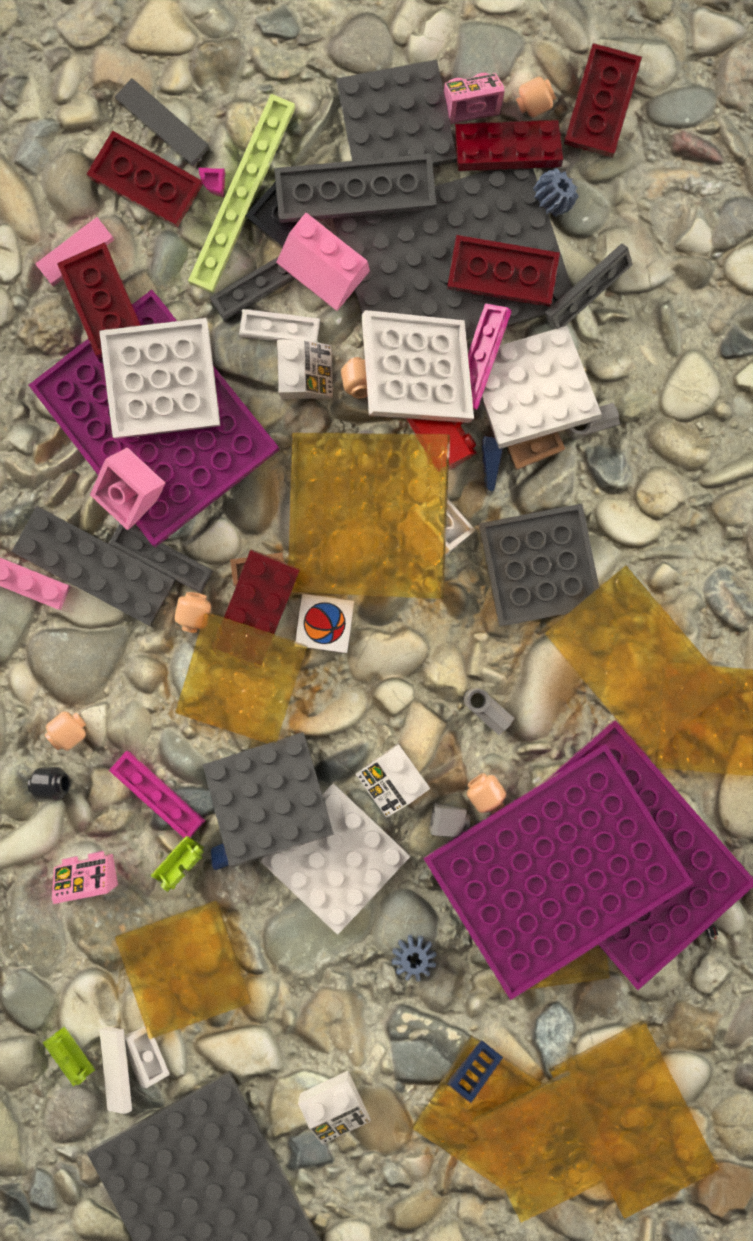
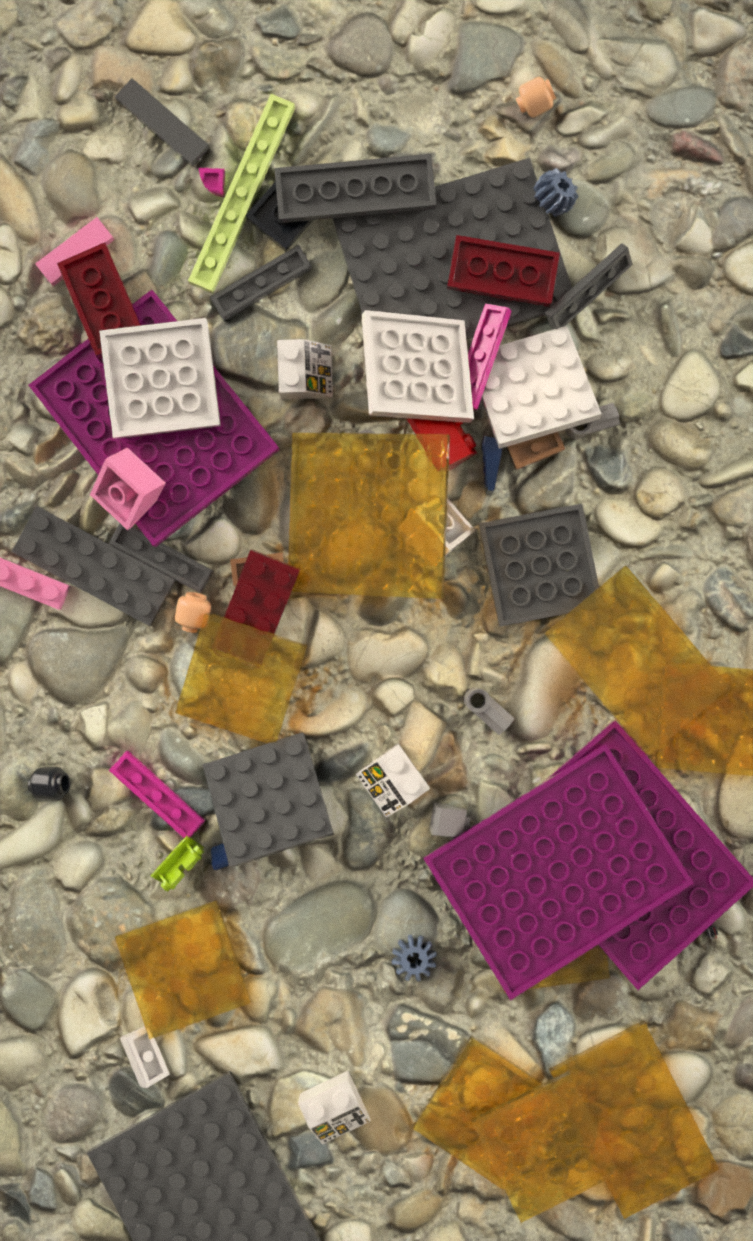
lime hinge [42,1026,95,1086] -> none
light nougat head [45,711,86,751] -> none
bright pink slope [52,851,118,904] -> none
dark red plate [86,130,203,228] -> none
white tile [99,1027,132,1114] -> none
white tile [239,309,320,342] -> none
white plate [260,783,410,935] -> none
bright pink slope [276,213,370,311] -> none
tile [295,594,354,653] -> none
dark grey plate [336,59,457,167] -> none
light nougat head [341,357,368,399] -> none
bright pink slope [444,73,505,124] -> none
dark blue slope [447,1040,503,1103] -> none
dark red plate [455,120,563,171] -> none
light nougat head [467,773,506,814] -> none
dark red plate [564,43,642,158] -> none

